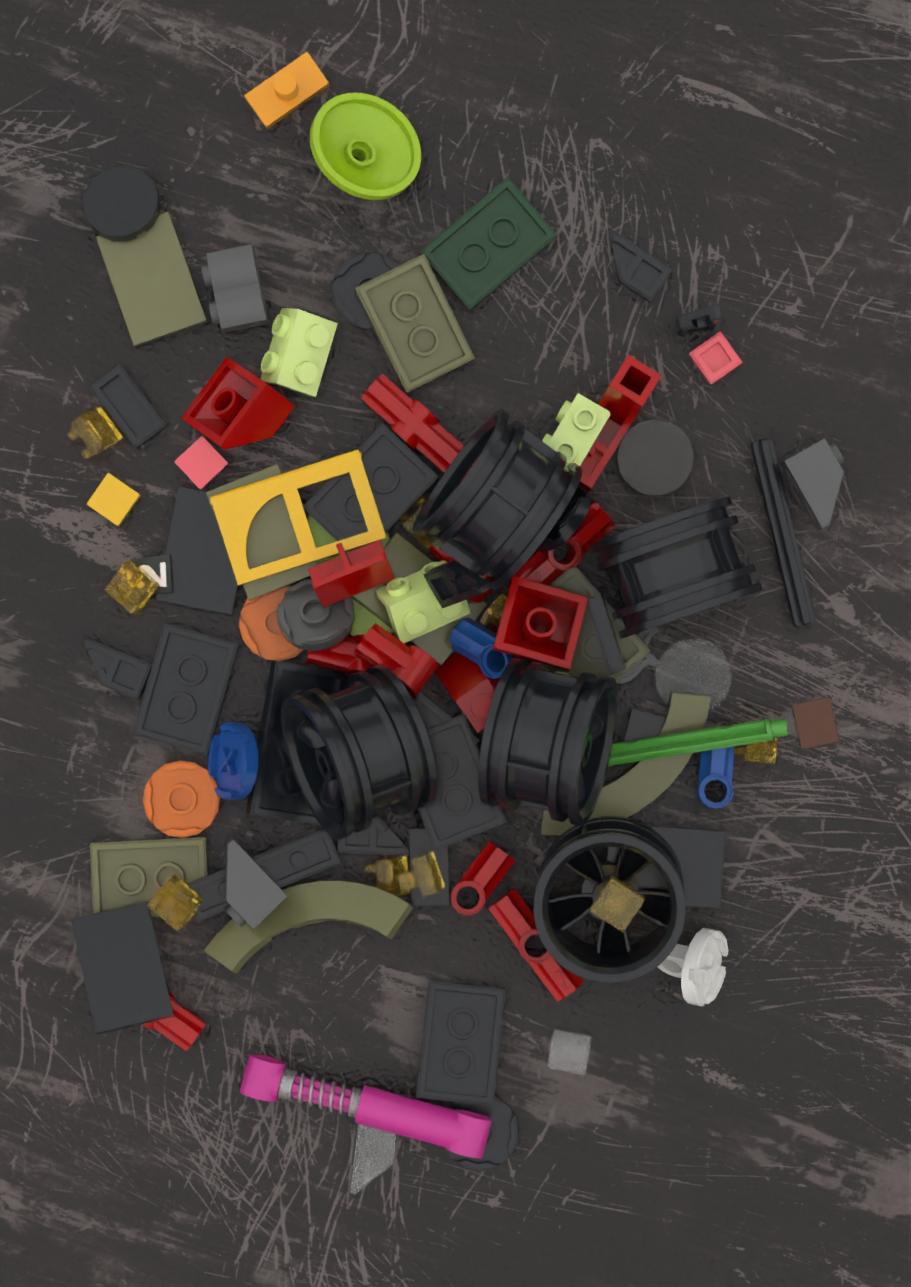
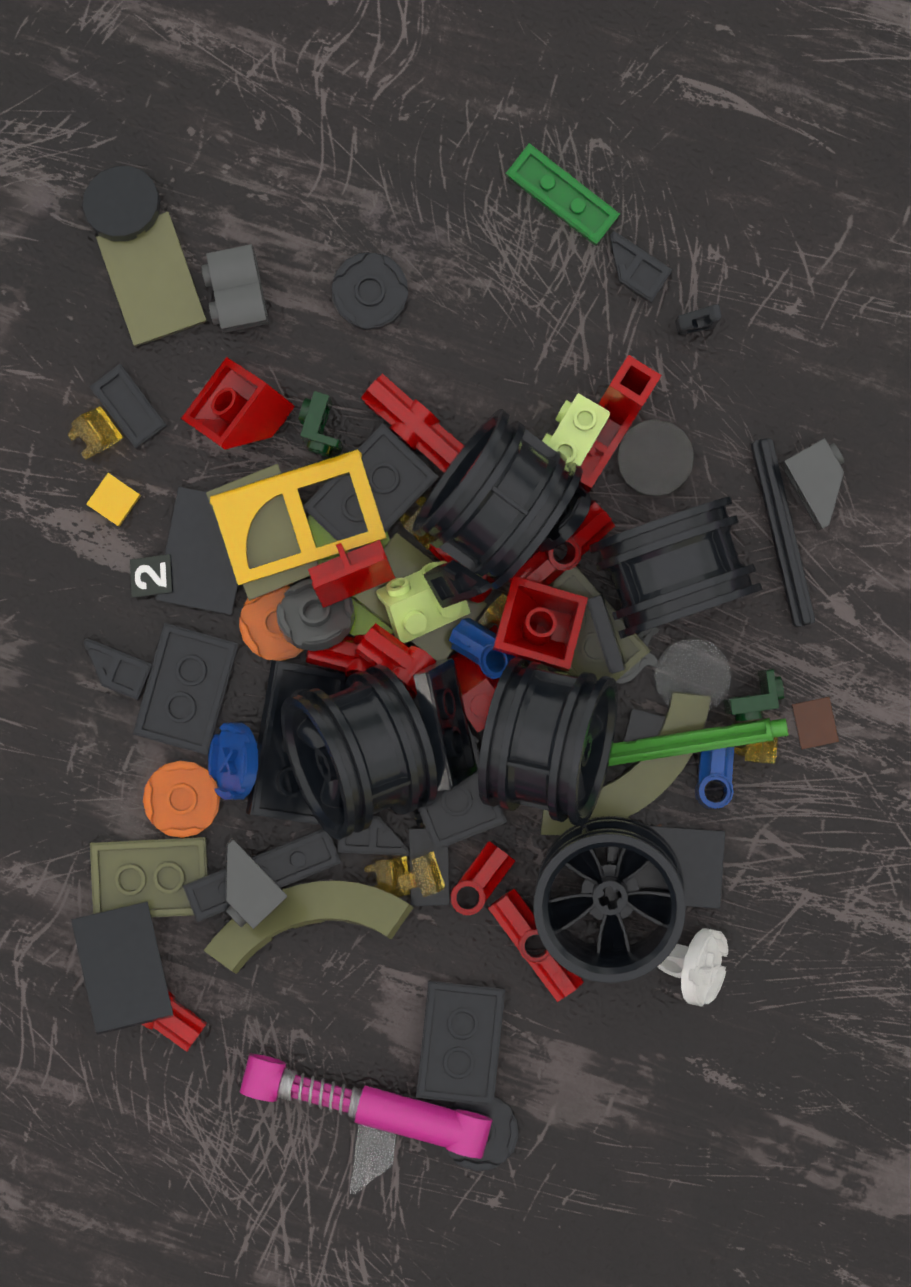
clear yellow tile [104,559,160,615] -> none
clear yellow tile [148,875,204,932] -> none
coral tile [174,436,229,491] -> none
light orange tile [244,52,330,130] -> none
yellowish green bracket [260,308,338,397] -> none
lime dish [310,92,421,200] -> none
olive tile [354,254,475,393] -> none
dark green tile [420,177,558,312] -> none
clear tile [546,1028,592,1075] -> none
clear yellow tile [590,875,645,932] -> none
coral tile [688,331,743,386] -> none
none -> dark green bracket [298,391,343,458]
none -> black tile [413,658,477,791]
none -> green tile [505,143,620,246]
none -> dark green bracket [723,669,784,721]

